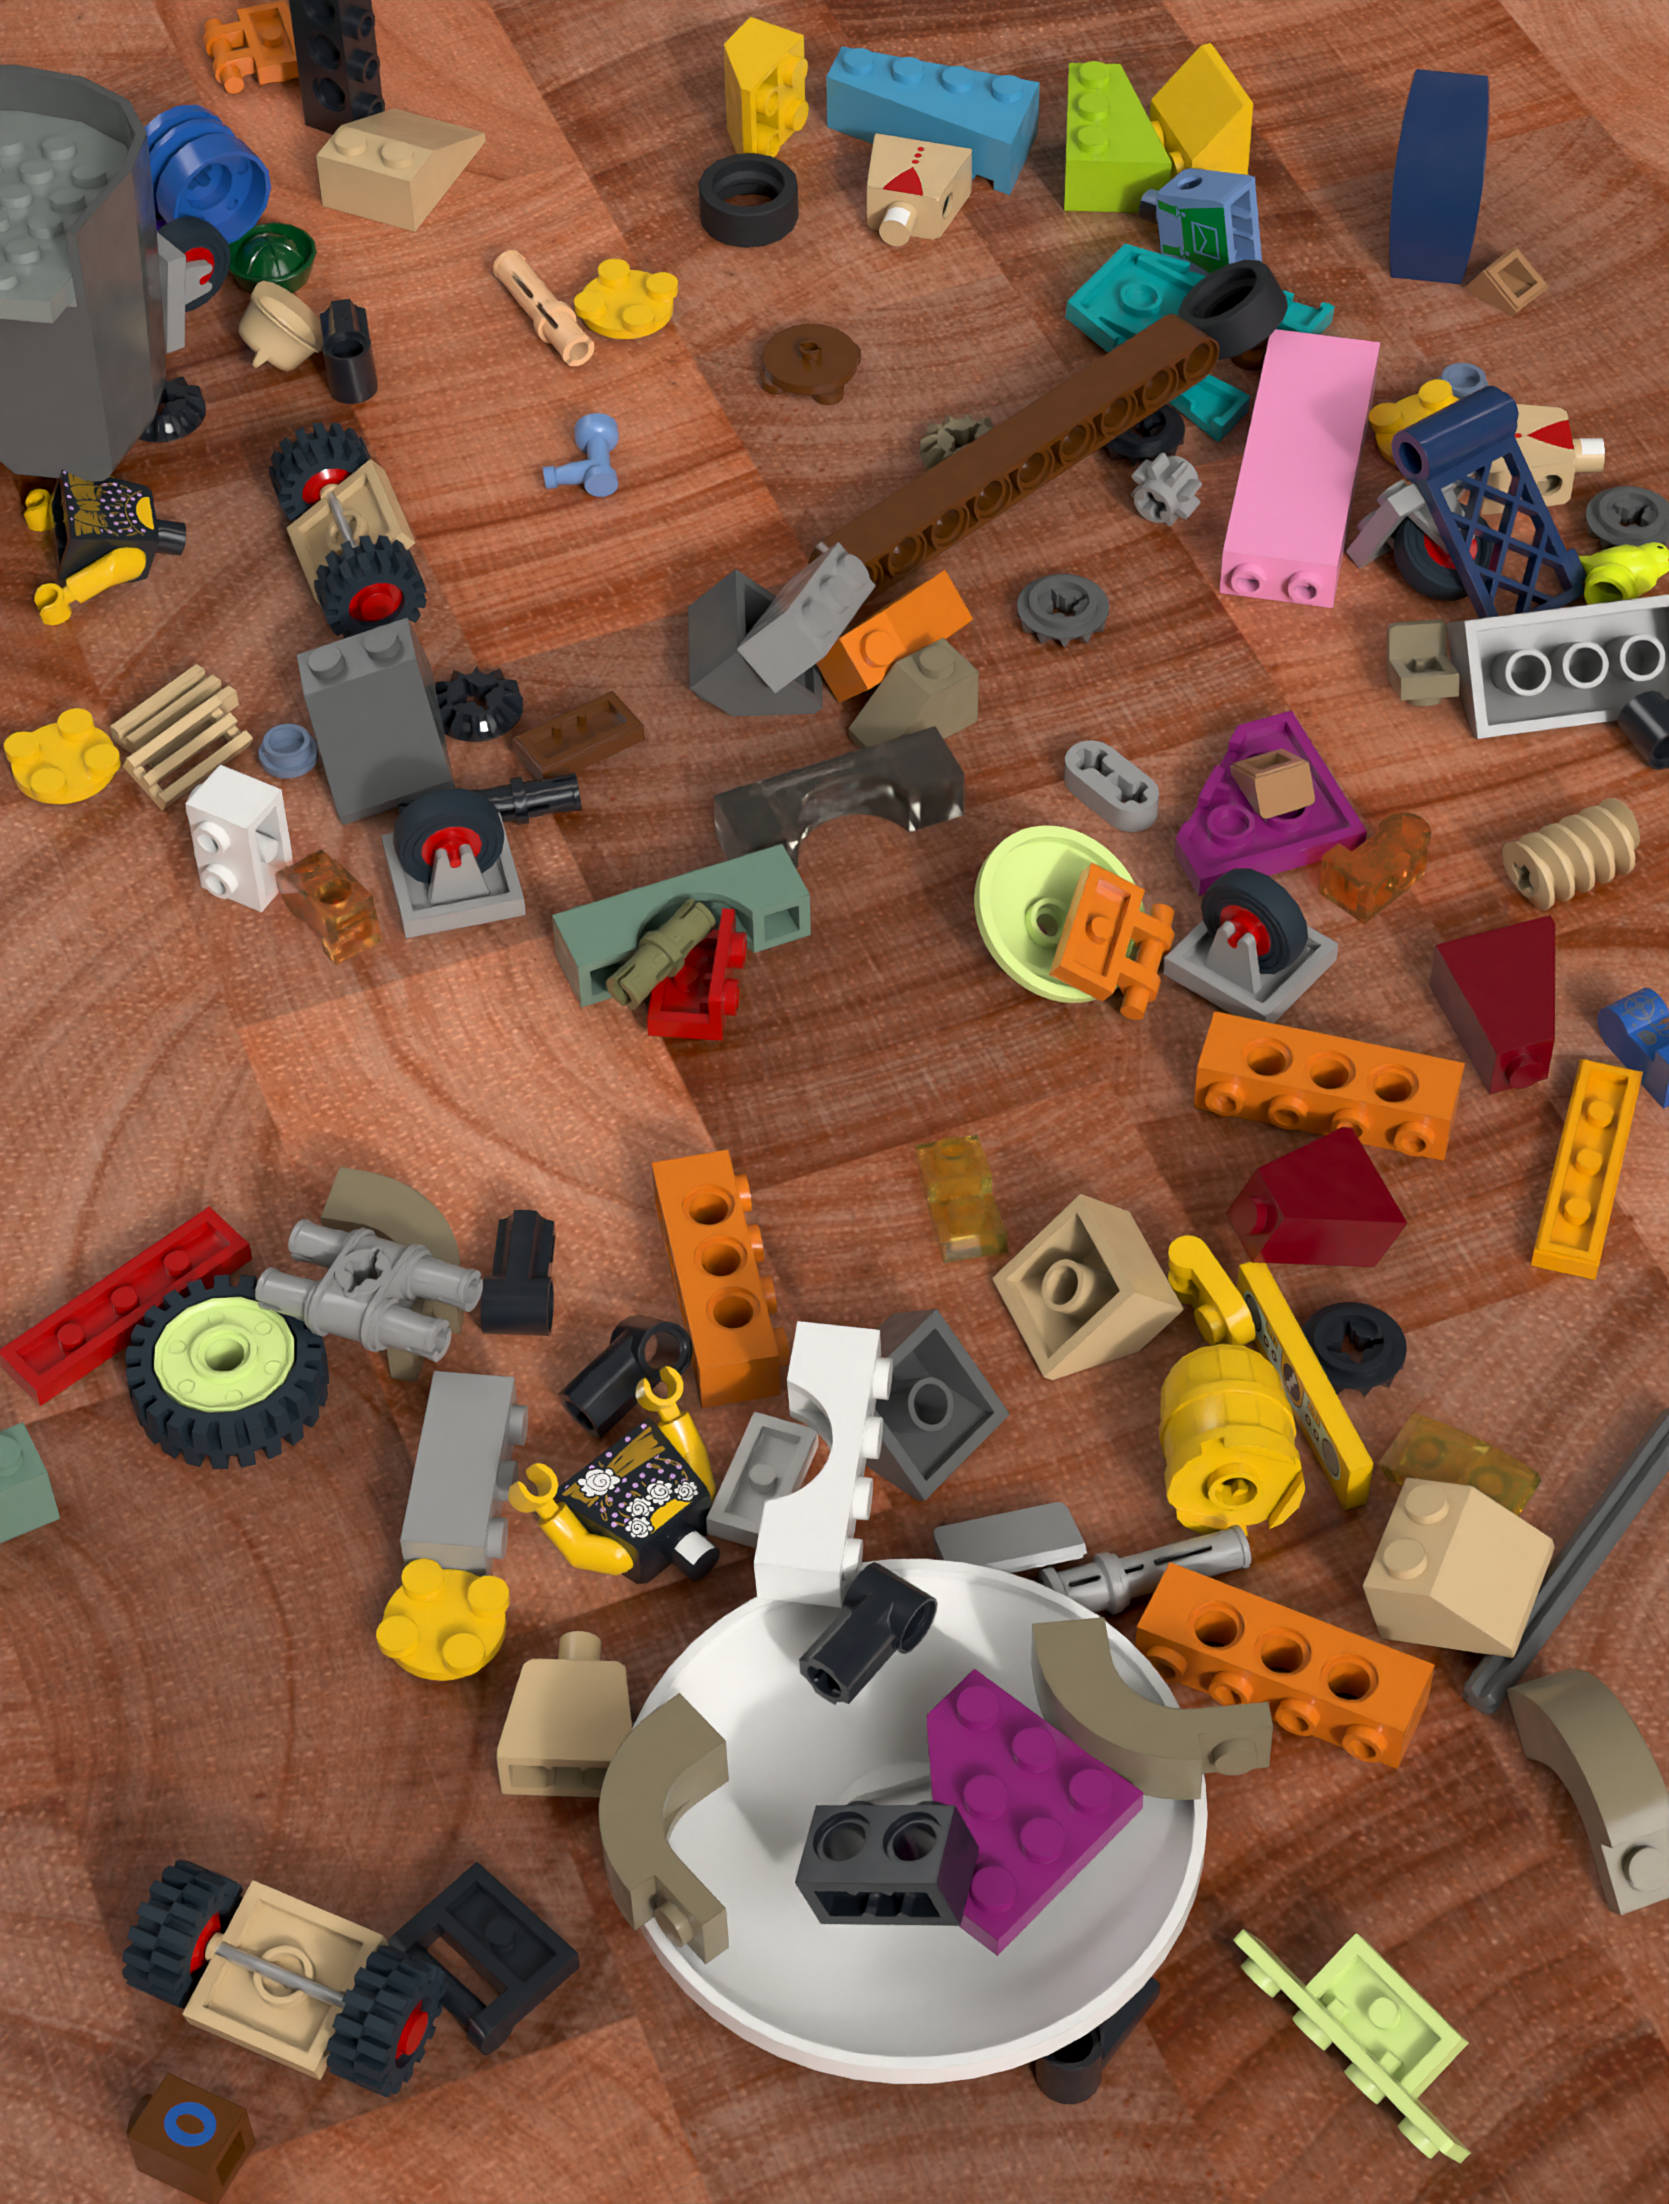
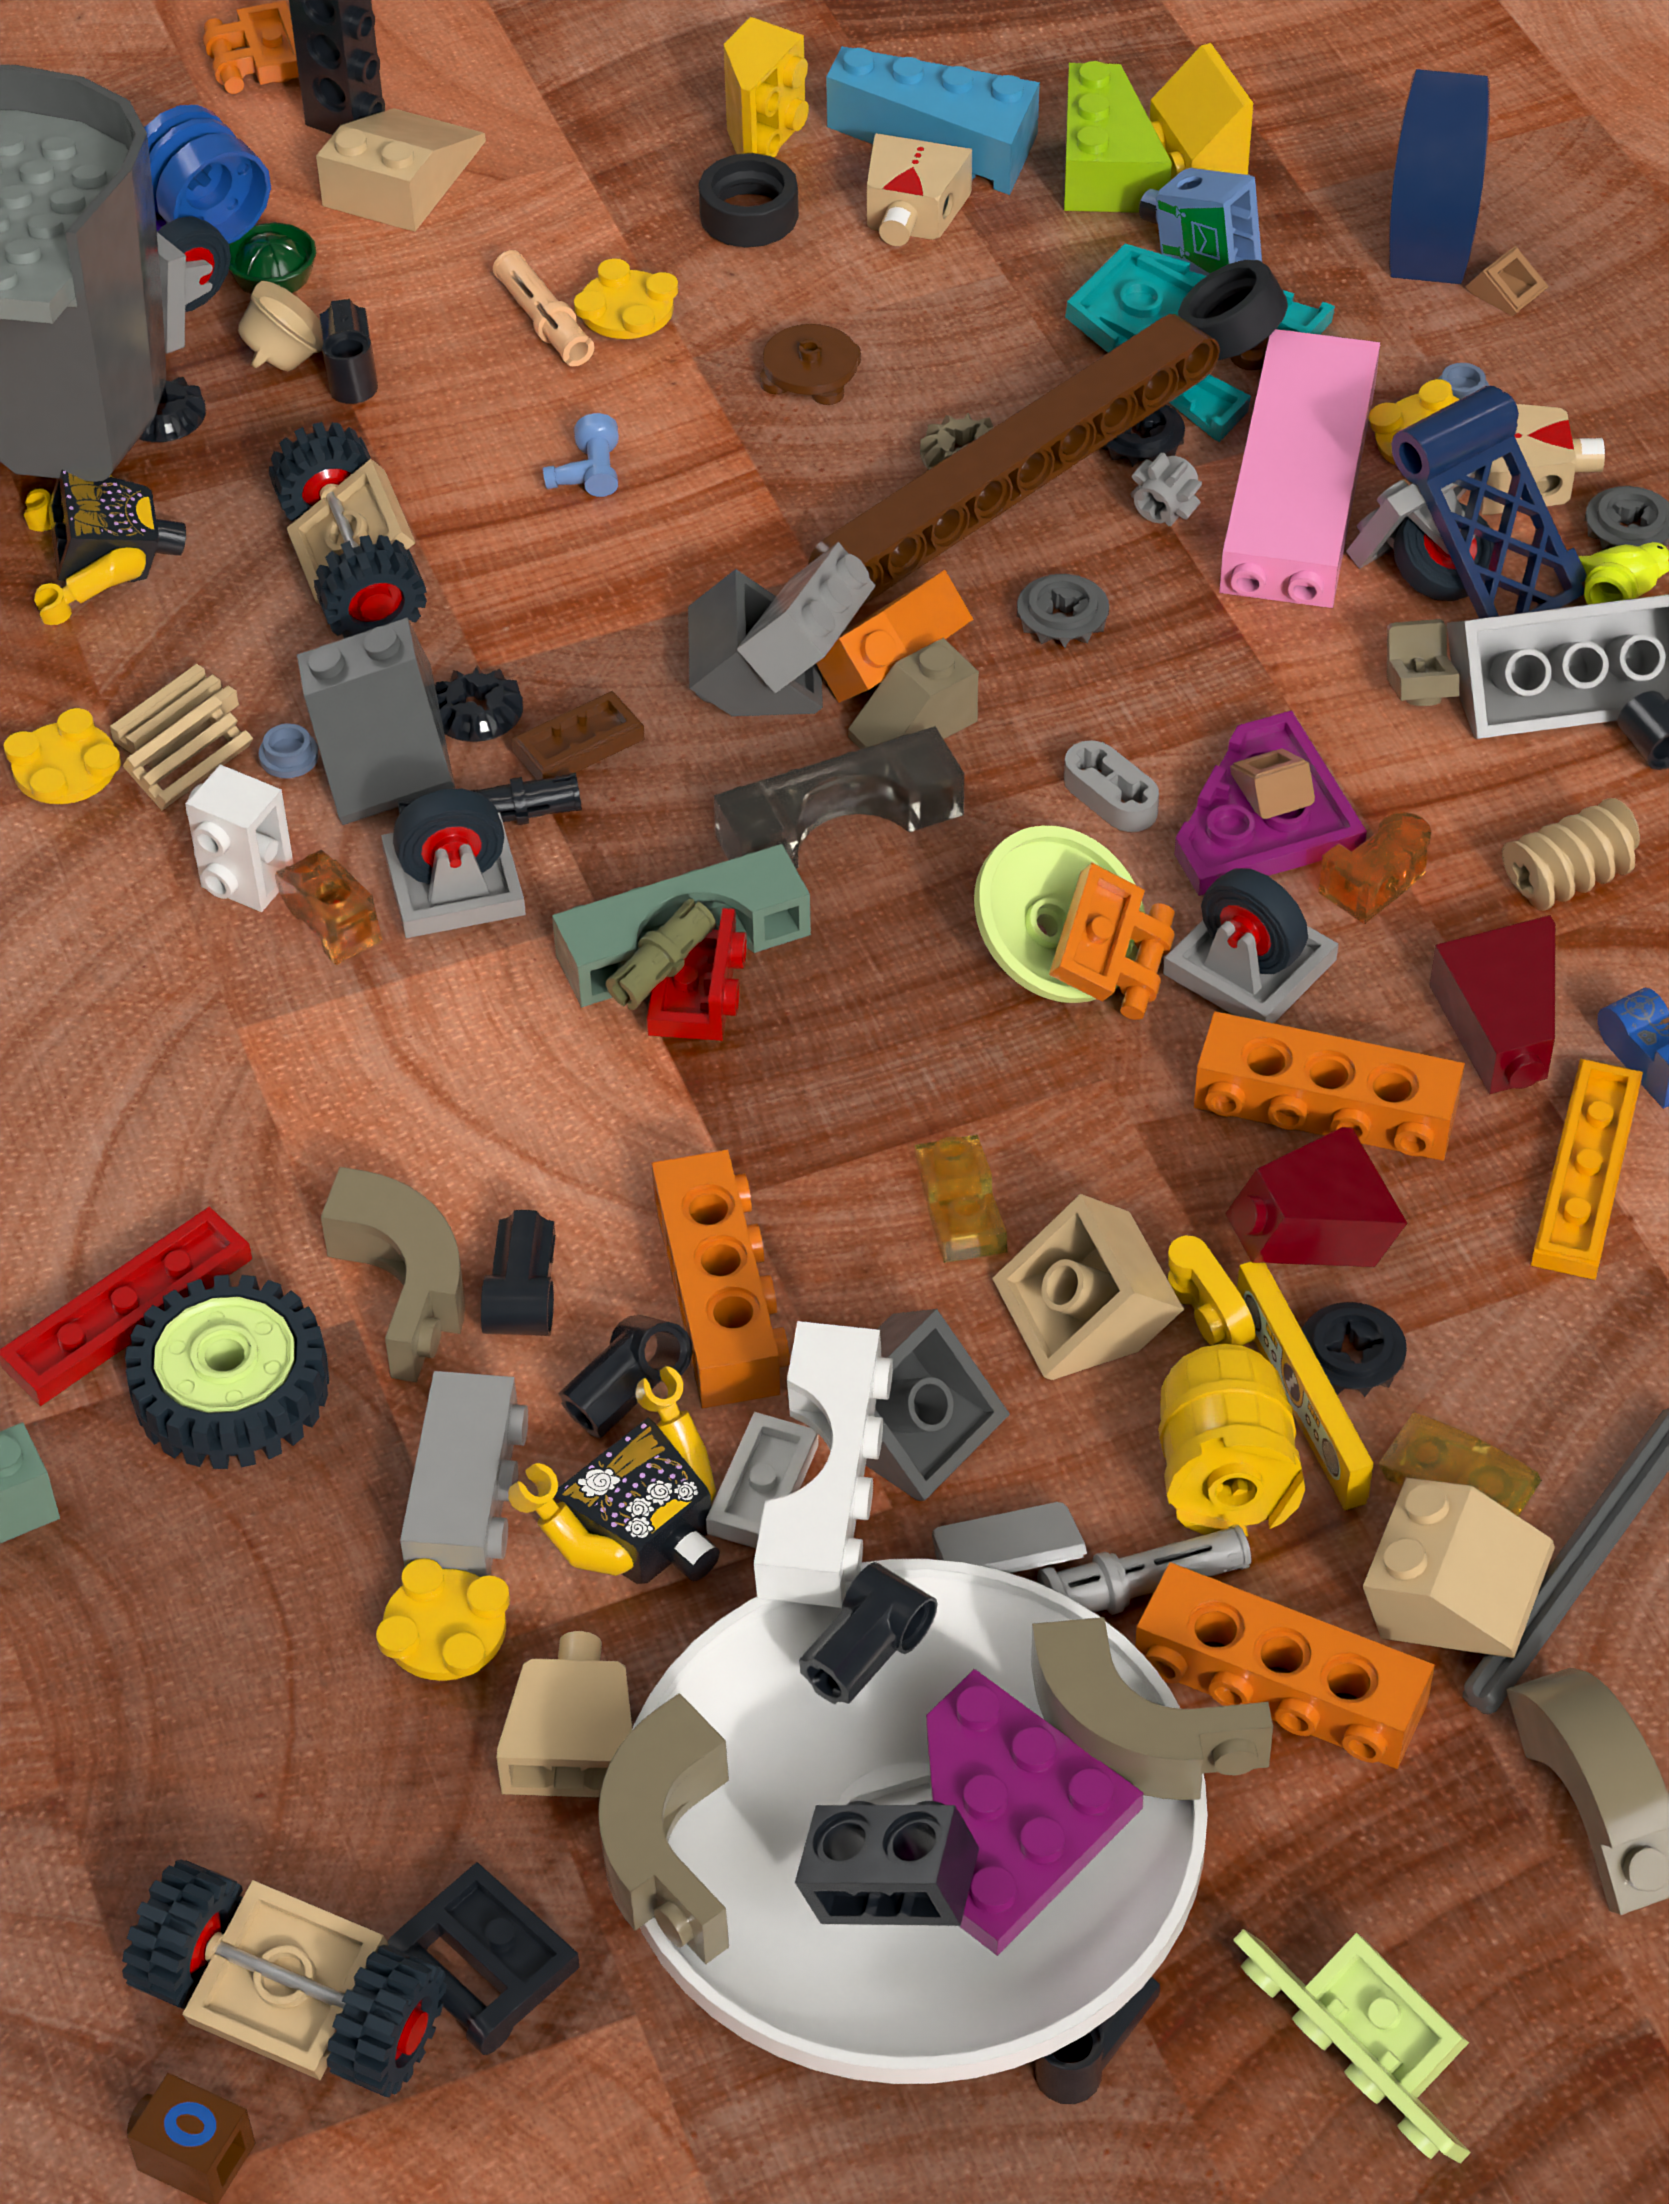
light grey pin [255,1219,483,1362] -> none

